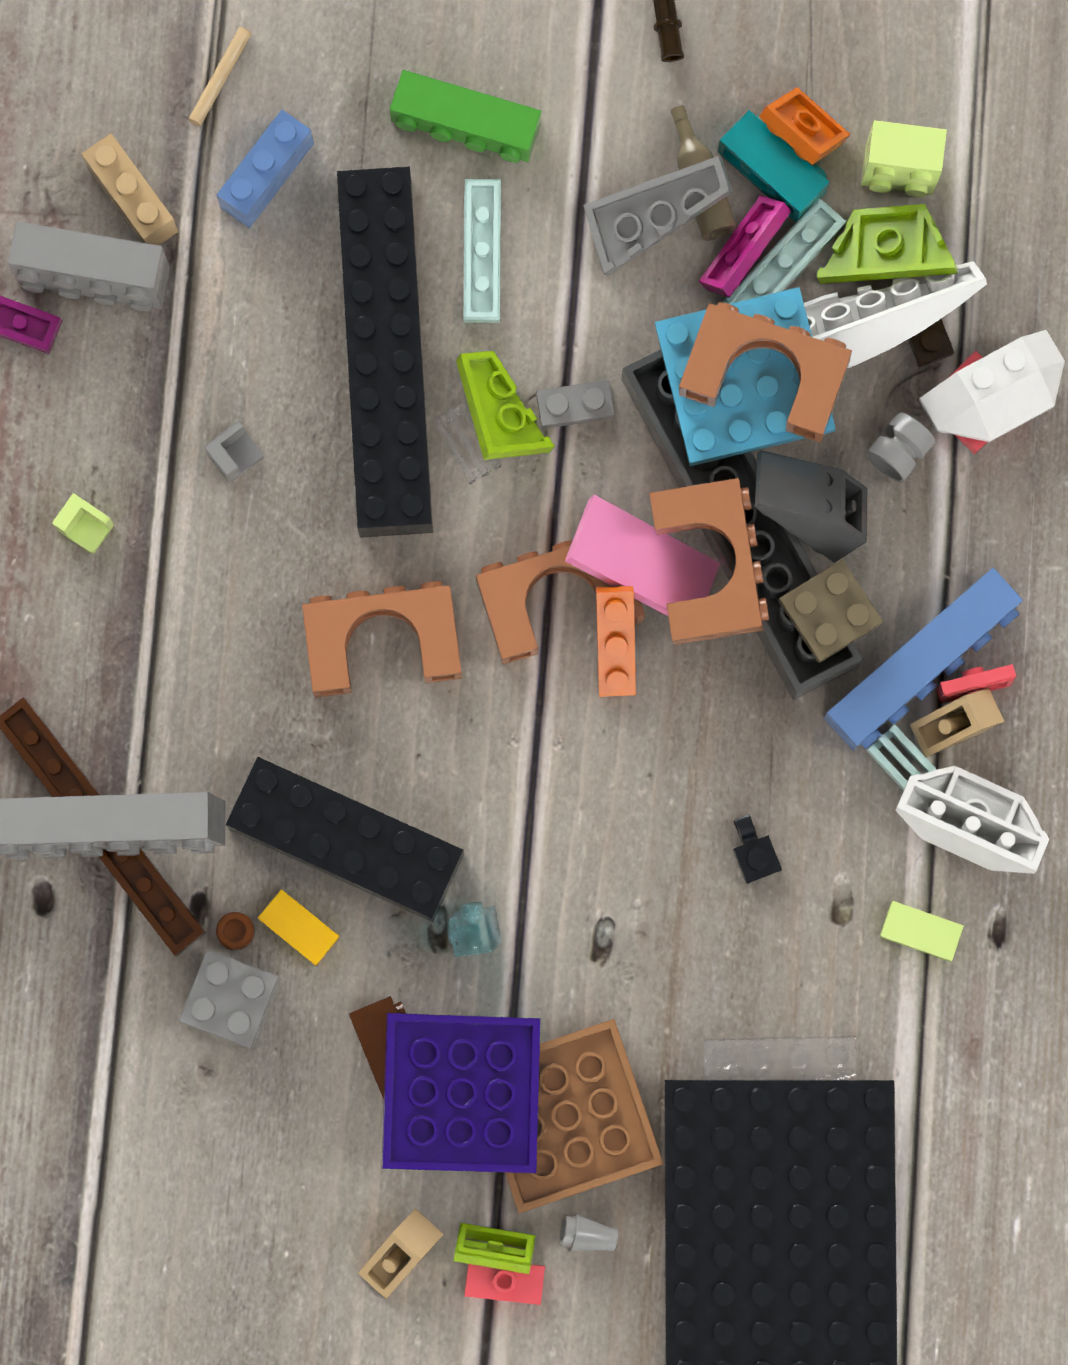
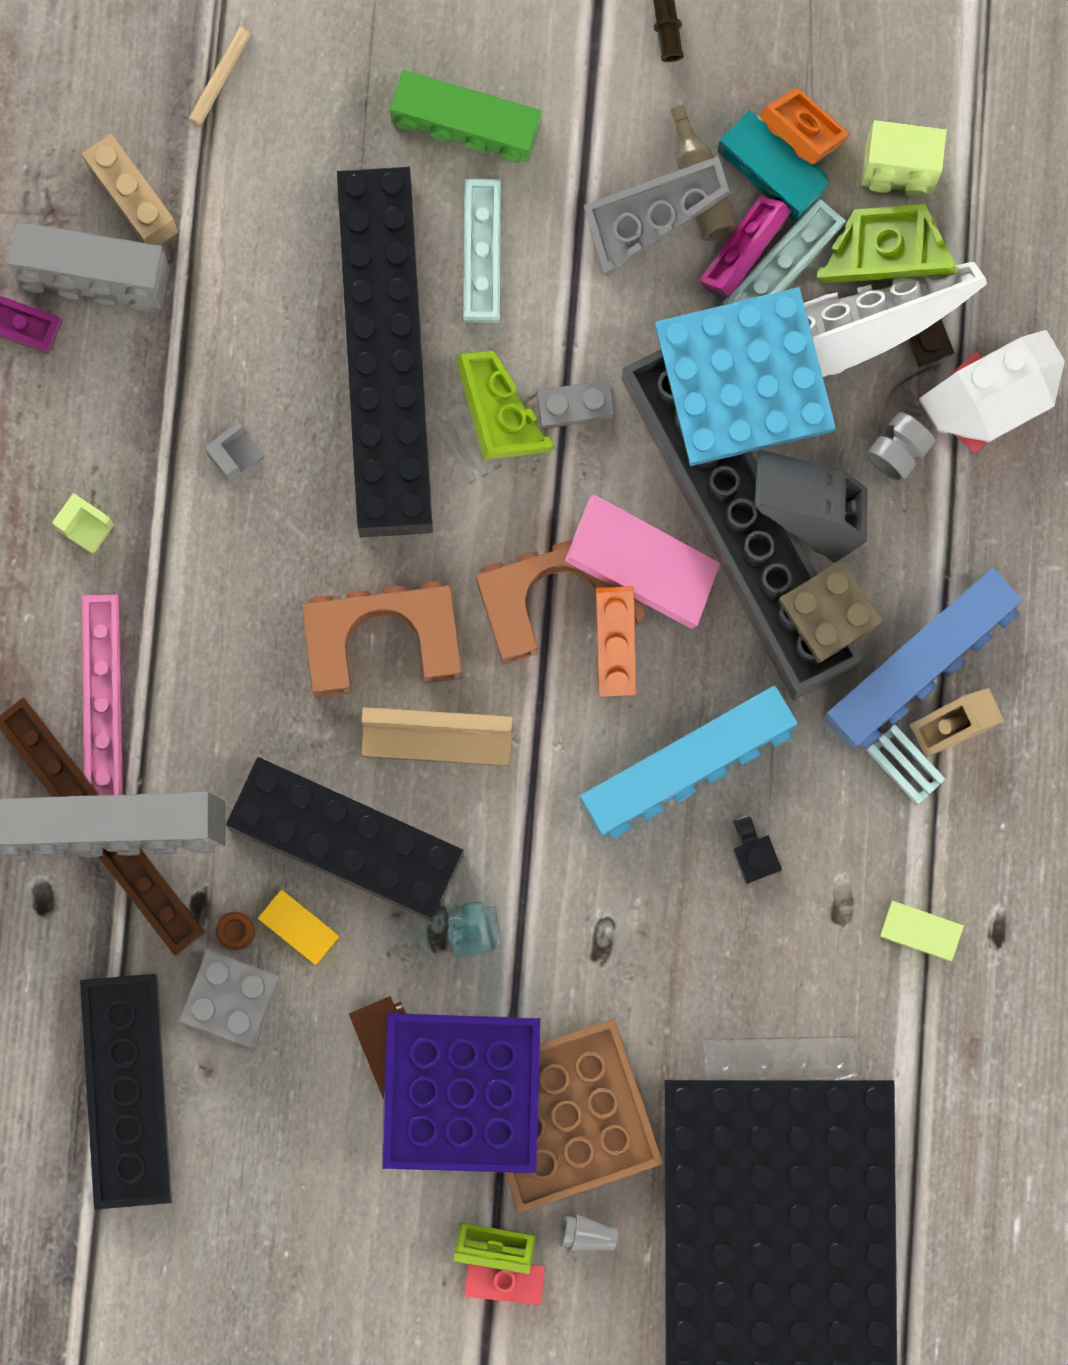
medium blue brick [216,109,314,229] -> none
tan slope [358,1208,444,1299] -> none
nougat arch [649,478,769,645] -> none
nougat arch [679,302,852,443] -> none
white wedge [895,766,1049,874] -> none
coral plate [936,664,1016,704] -> none
none -> black plate [80,974,172,1210]
none -> bright pink tile [82,594,123,795]
none -> tan panel [361,707,513,766]
none -> medium azure brick [579,685,798,840]

